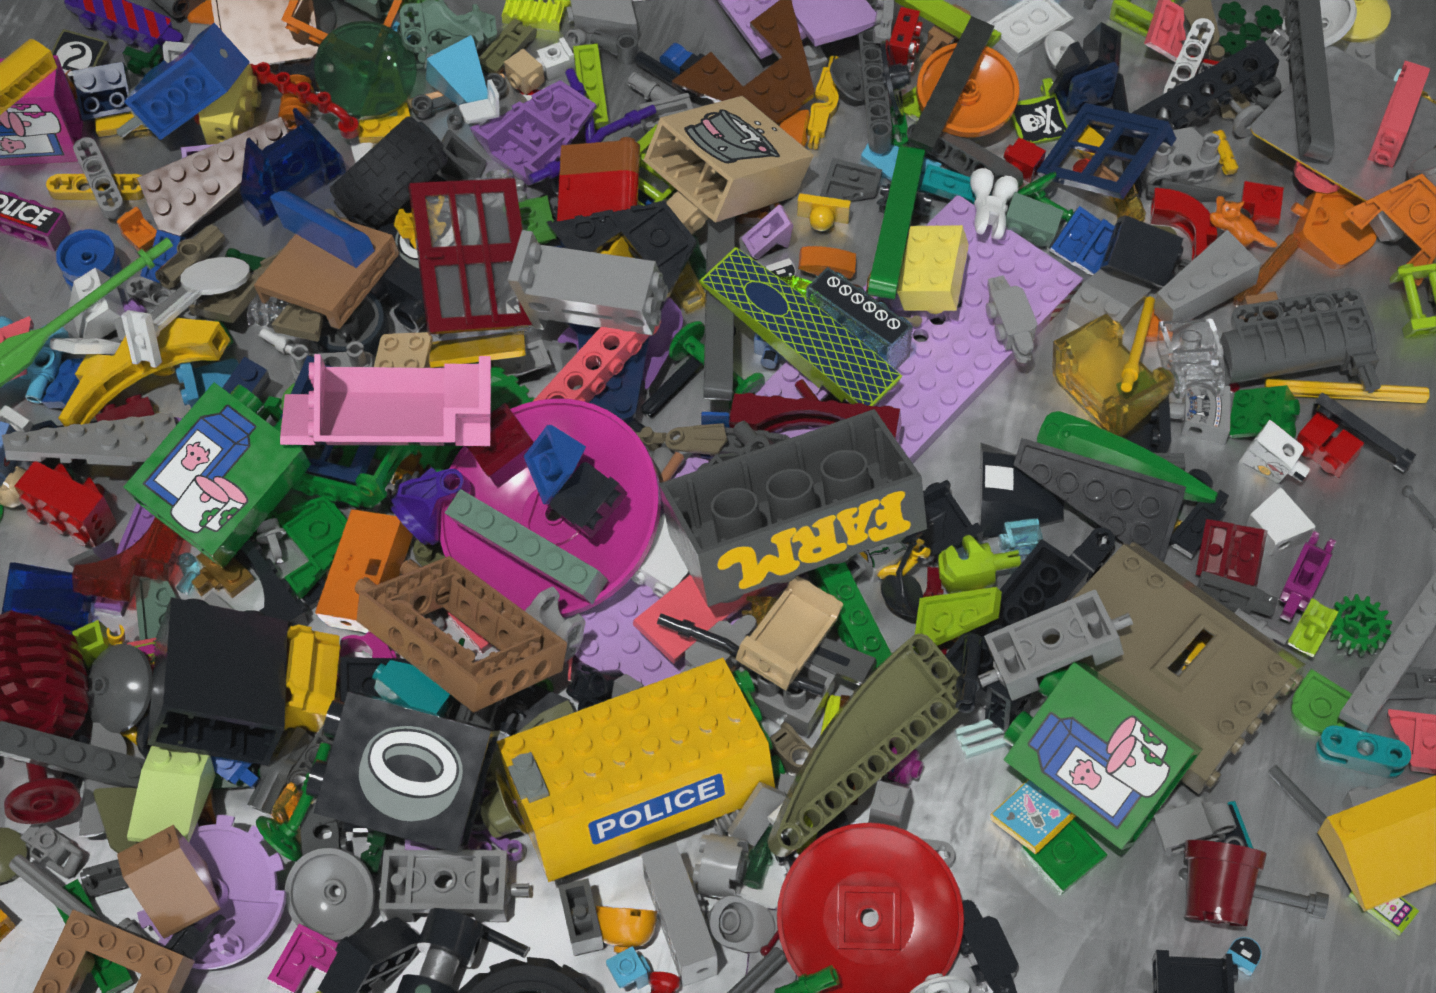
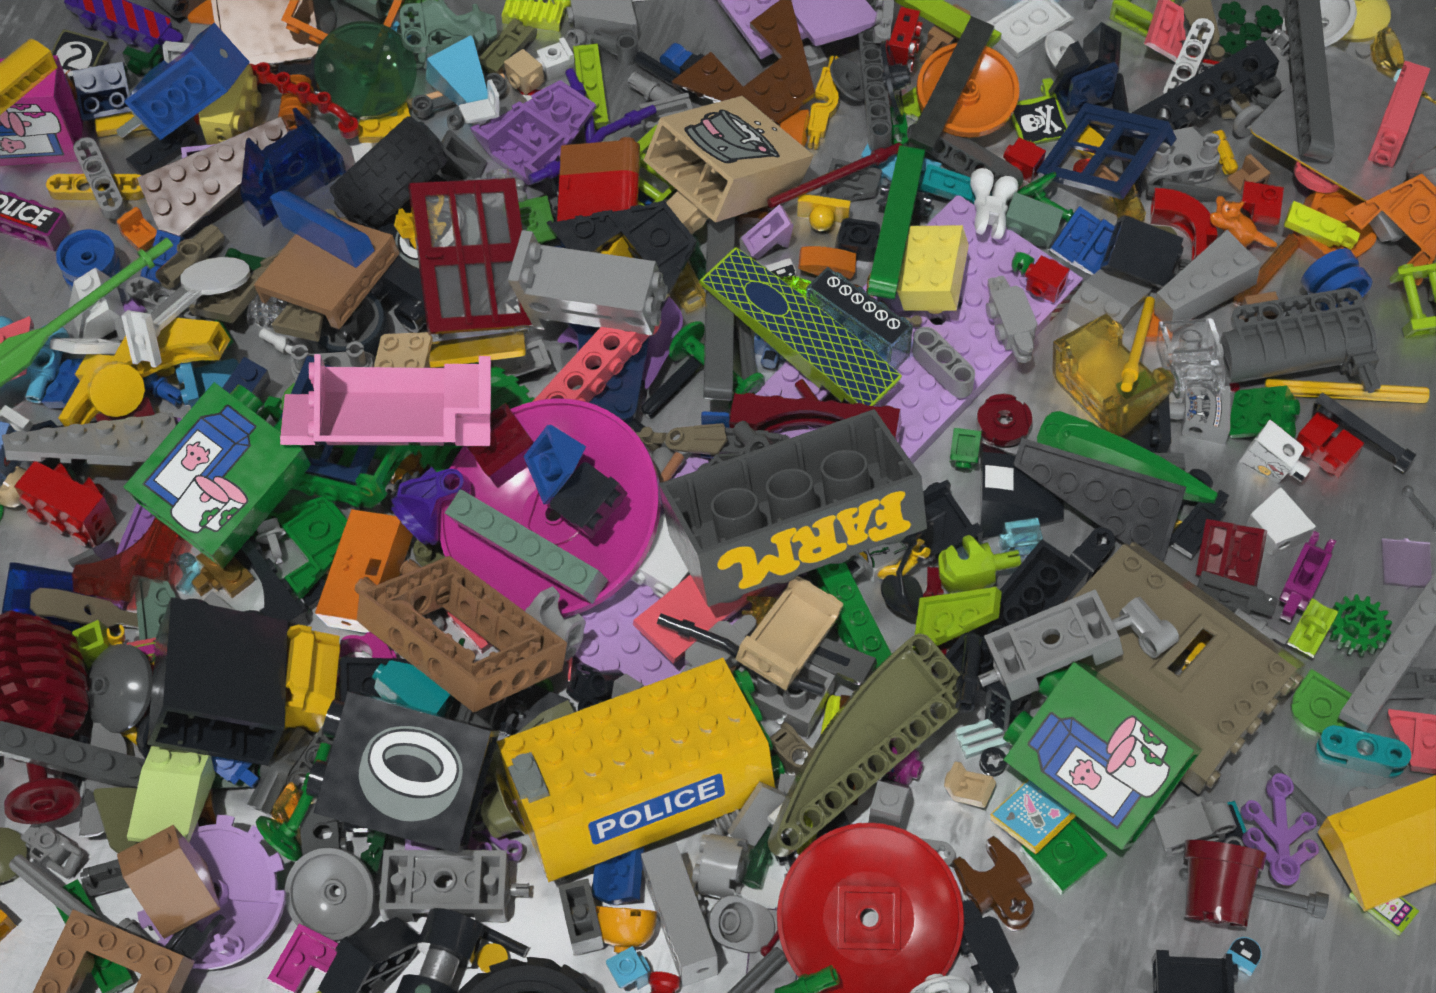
none -> dark tan piece [30,588,139,629]
none -> yellow tile [87,361,145,417]
none -> black hinge [126,123,198,175]
none -> blue pin [143,372,183,407]
none -> yellow tile [477,943,509,973]
none -> blue bracket [592,846,644,906]
none -> dark grey axle [734,314,757,380]
none -> dark red bar [767,142,902,209]
none -> black piece [835,218,881,262]
none -> light grey beam [912,327,975,398]
none -> tan bracket [944,761,996,808]
none -> green bracket [949,428,981,469]
none -> reddish brown piece [952,836,1033,931]
none -> dark red plate [976,394,1032,446]
none -> black bush [979,747,1007,777]
none -> green hinge [1011,252,1035,275]
none -> red brick [1025,255,1070,303]
none -> light grey piece [1119,596,1179,658]
none -> medium nougat panel [1227,154,1271,196]
none -> medium lavender plant [1241,773,1319,886]
none -> neon yellow hinge [1284,201,1360,249]
none -> blue wheel [1300,248,1373,311]
none -> clear yellow piece [1370,27,1405,73]
none -> clear purple piece [1381,538,1432,589]

